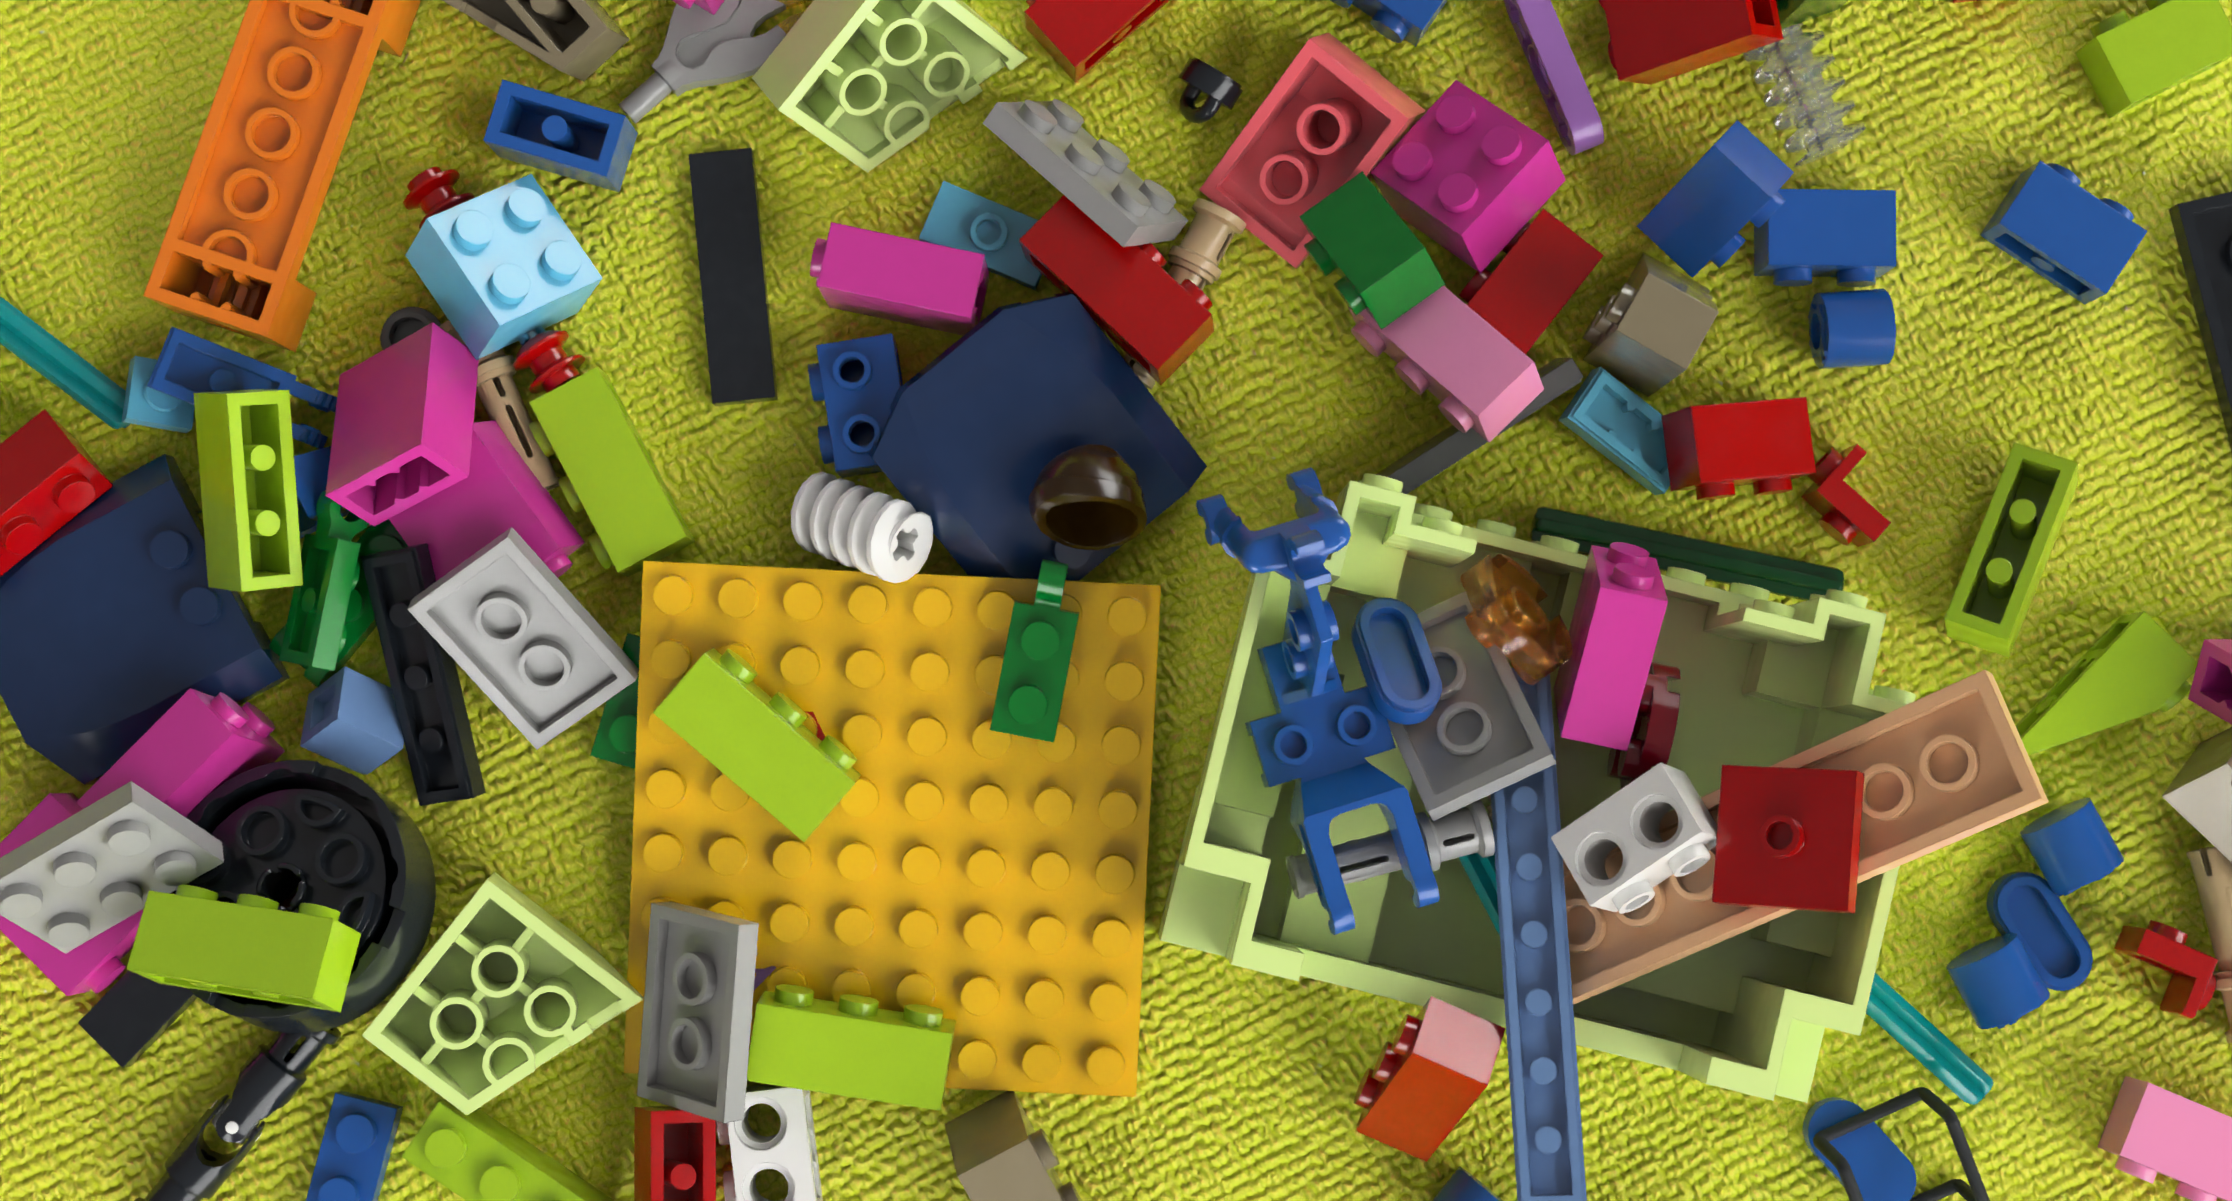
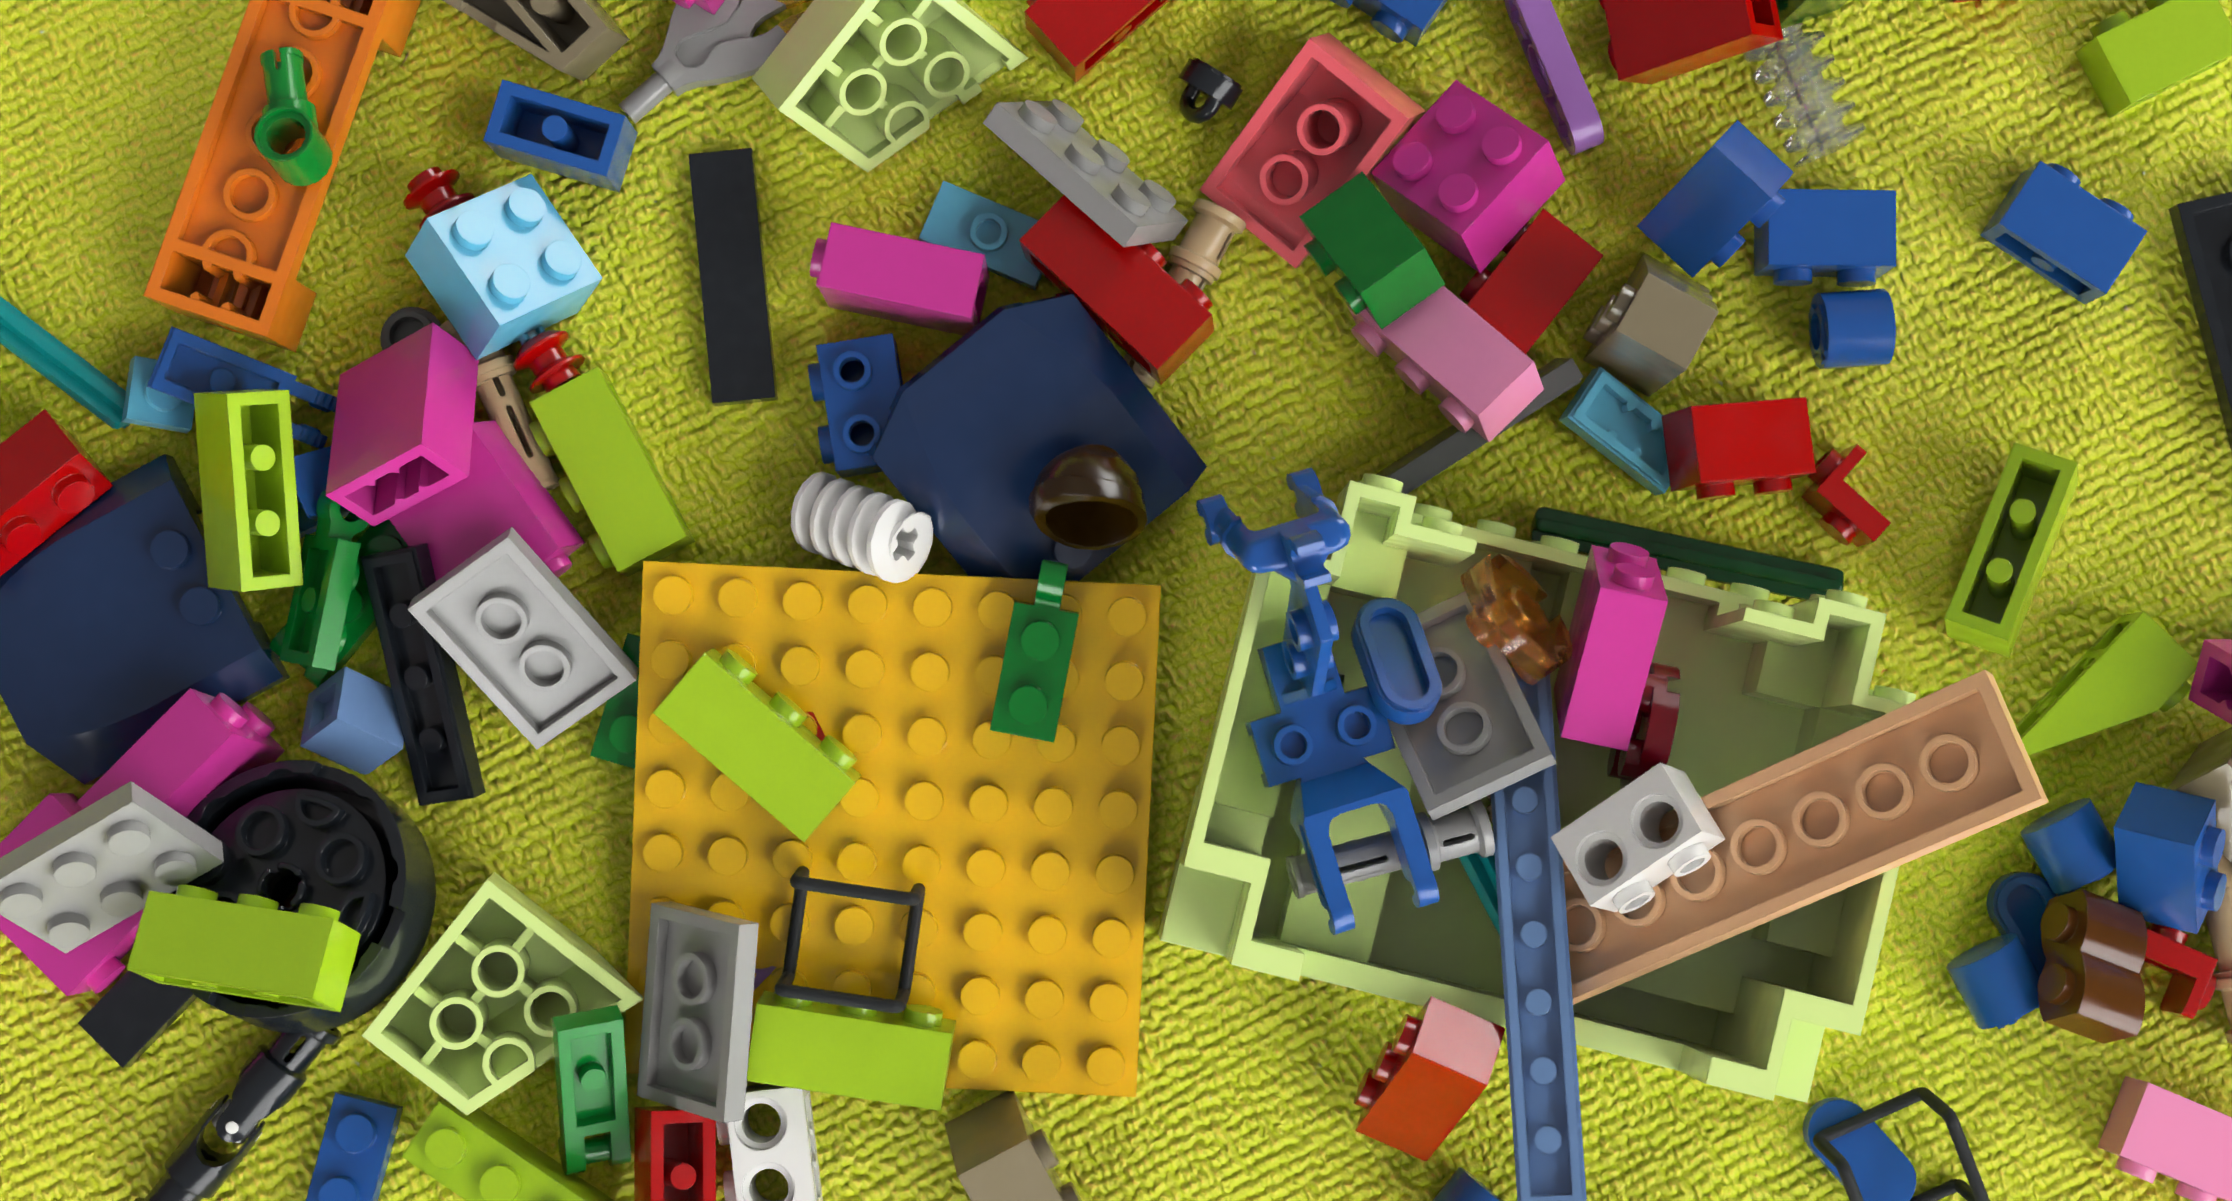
red plate [1712,765,1865,913] -> none
teal axle [1866,973,1994,1105] -> none
none -> green pin [254,47,333,186]
none -> green plate [552,1005,631,1175]
none -> black piece [775,866,925,1013]
none -> reddish brown brick [2038,889,2147,1044]
none -> blue brick [2114,782,2227,934]

